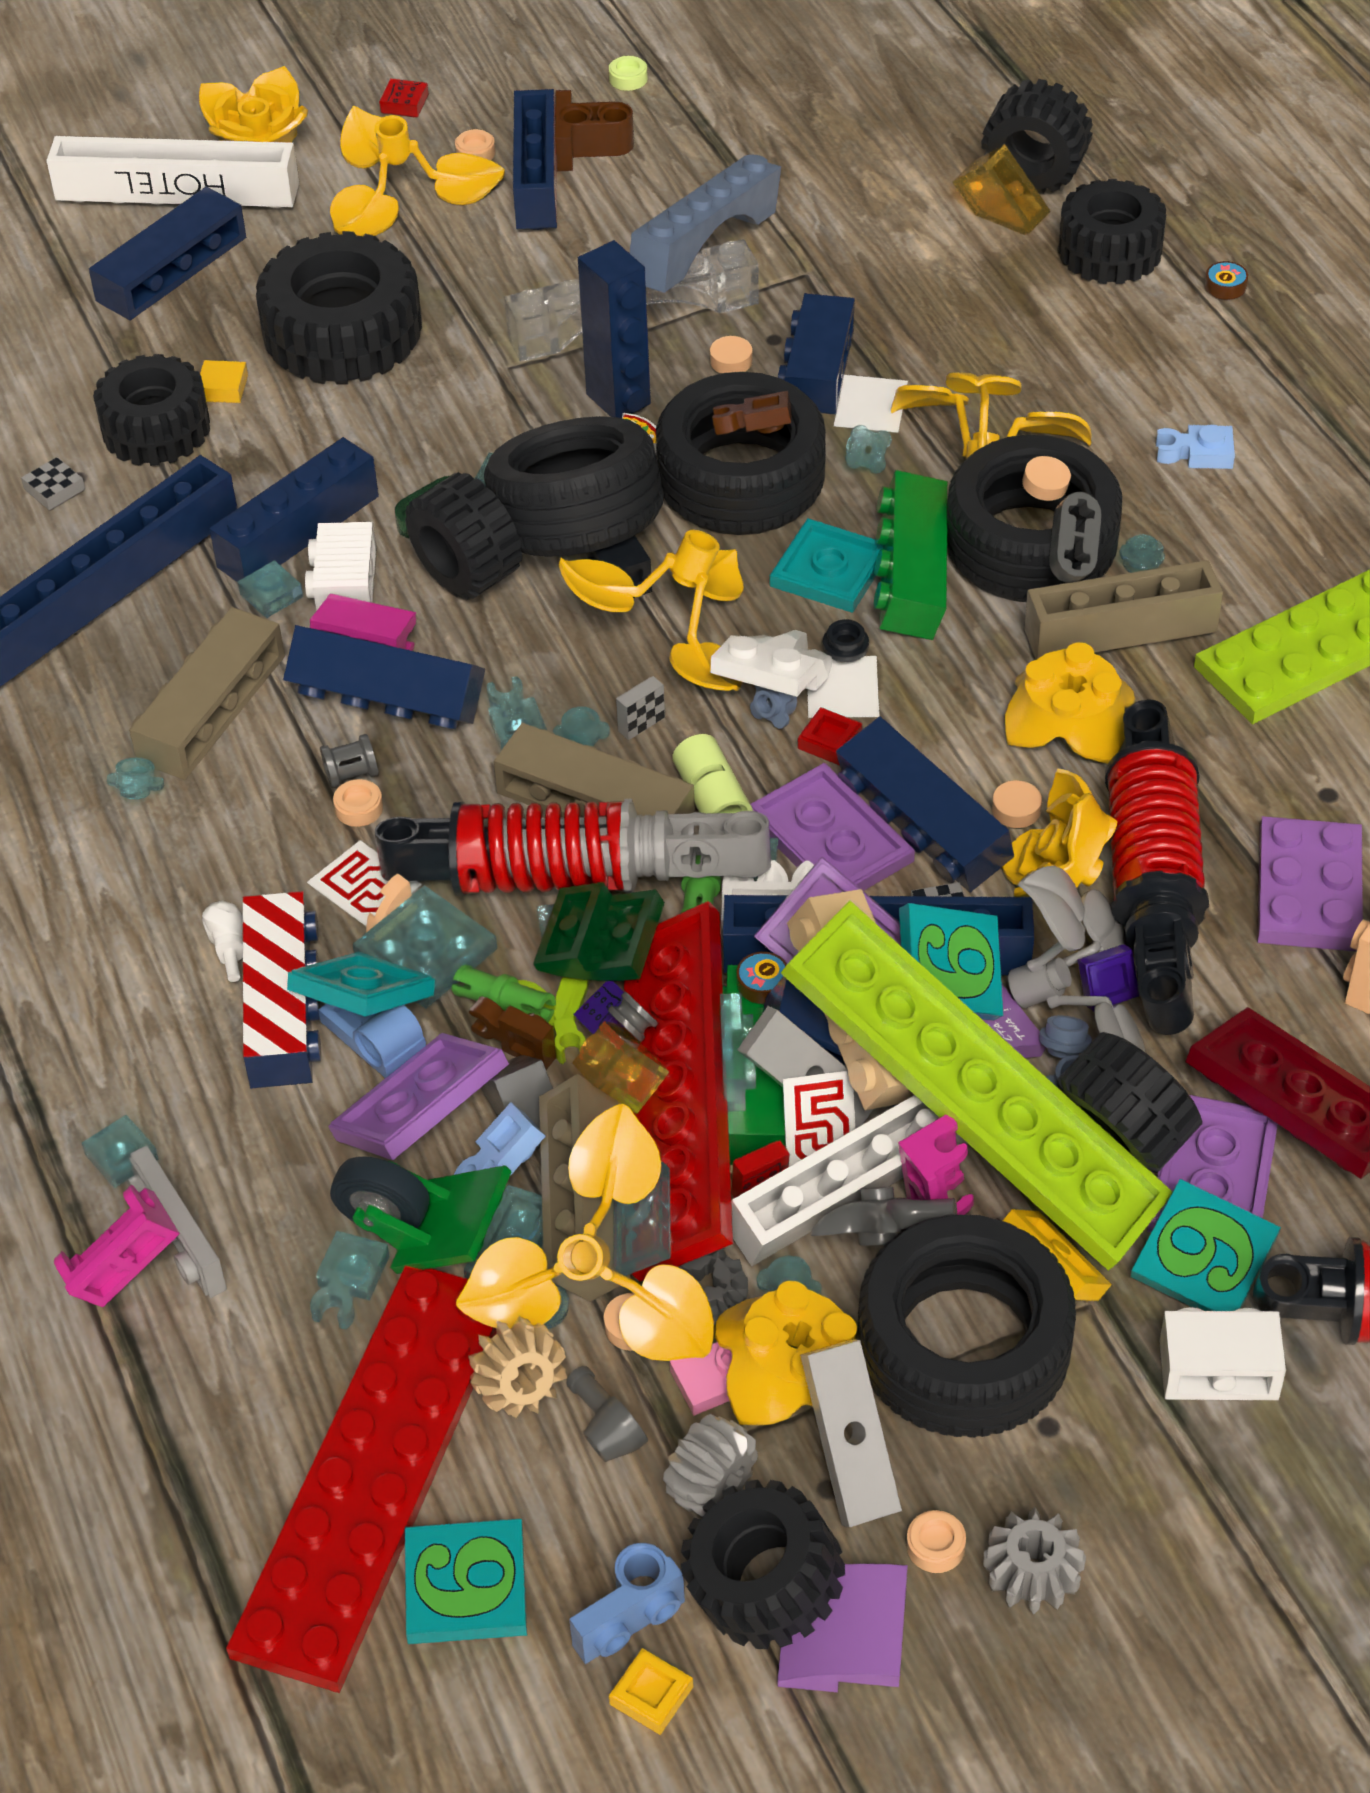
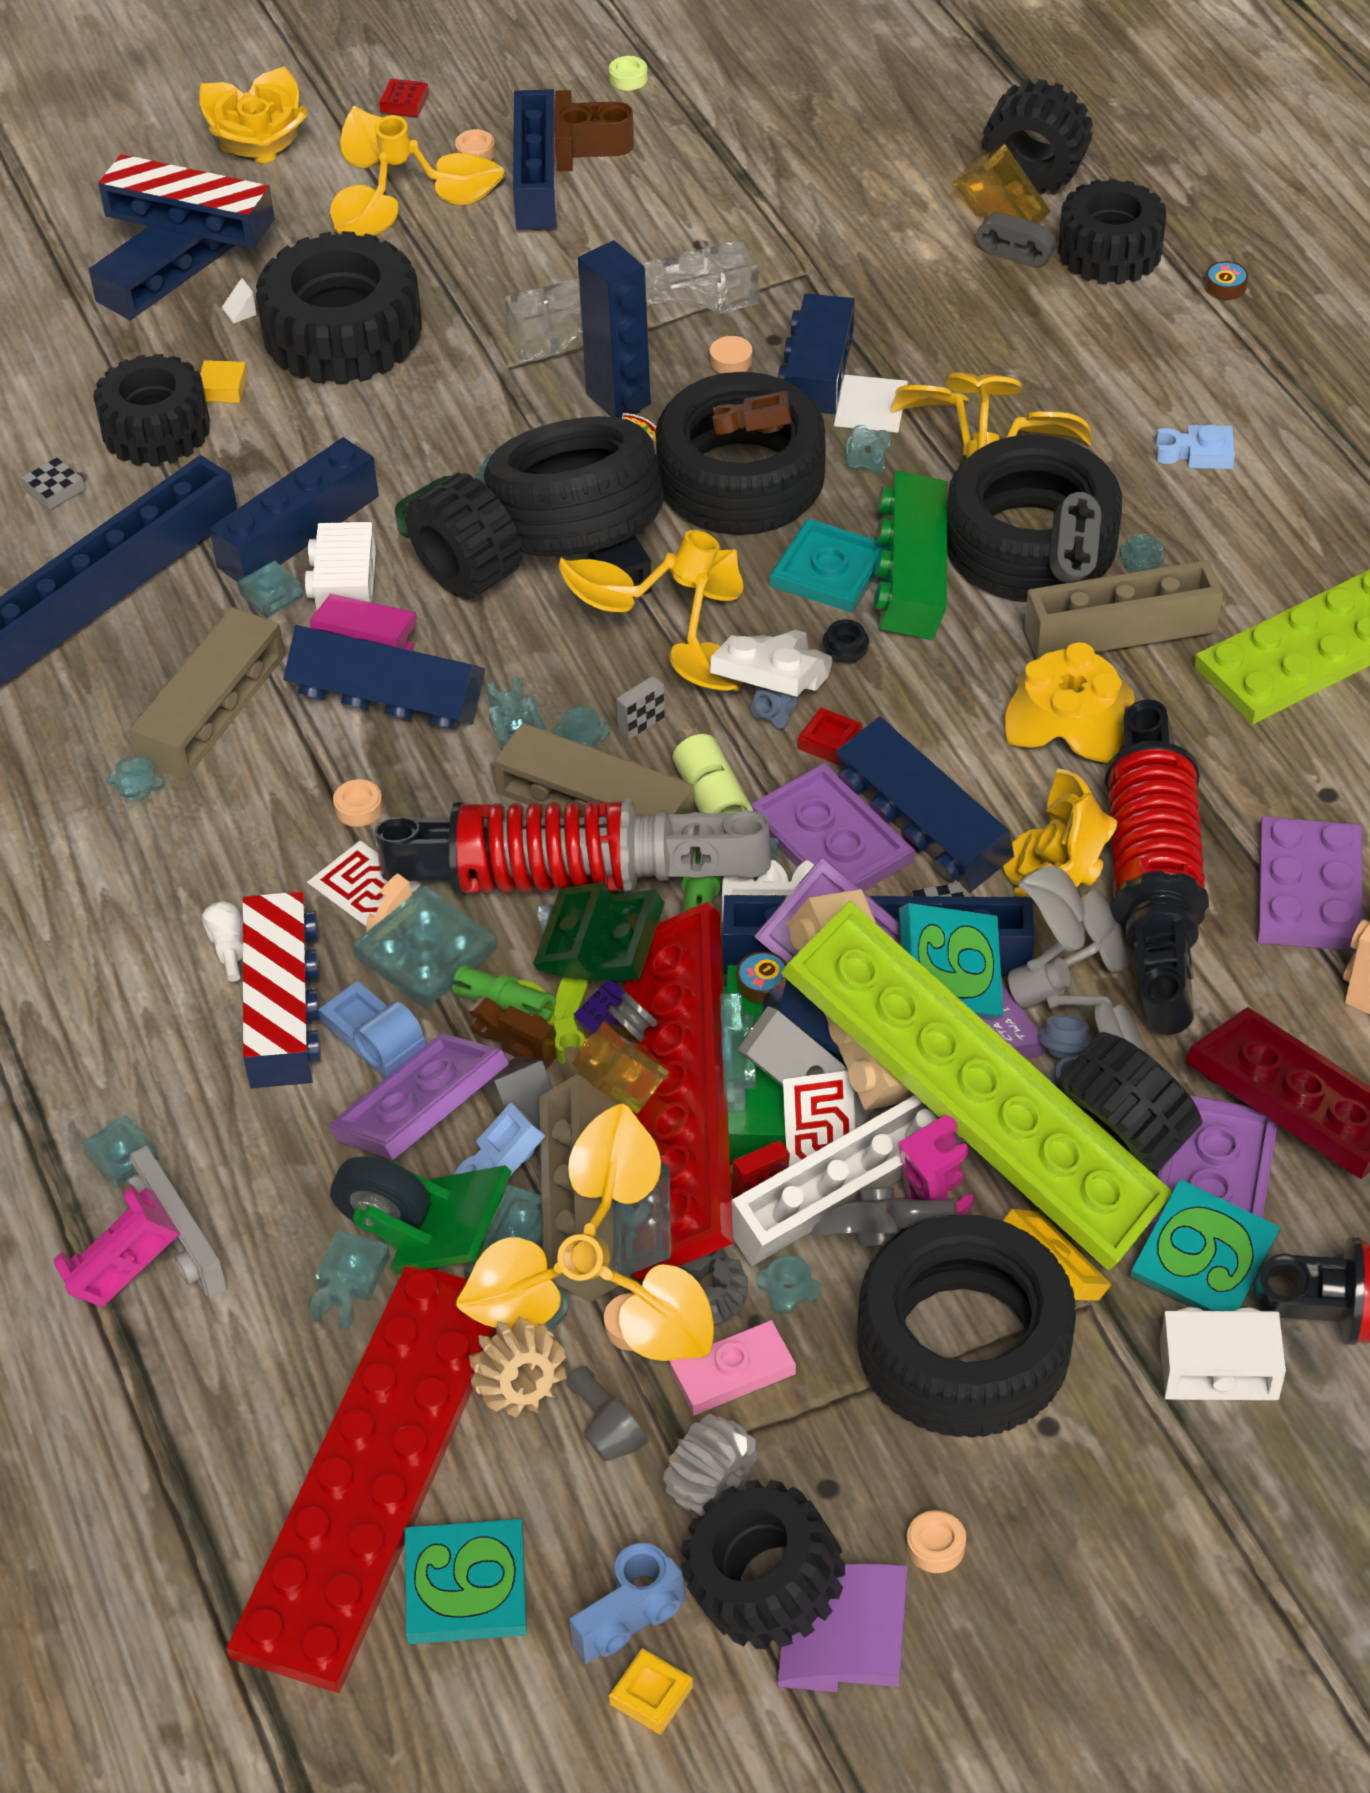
white brick [47,136,299,208] -> none
teal tile [287,952,435,1017] -> none
dark grey bush [320,734,379,788] -> none
sand blue arch [630,155,781,293] -> none
yellow brick [715,1280,857,1425] -> none
tile [800,1339,902,1527] -> none
white sticker [808,656,879,718] -> none
light grey gear [983,1507,1086,1615] -> none
light nougat tile [992,780,1042,828] -> none
light nougat tile [1022,456,1071,501] -> none
dark purple tile [1077,944,1140,1012] -> none
none -> brick [98,154,275,249]
none -> white piece [222,278,257,323]
none -> dark grey beam [976,212,1056,267]

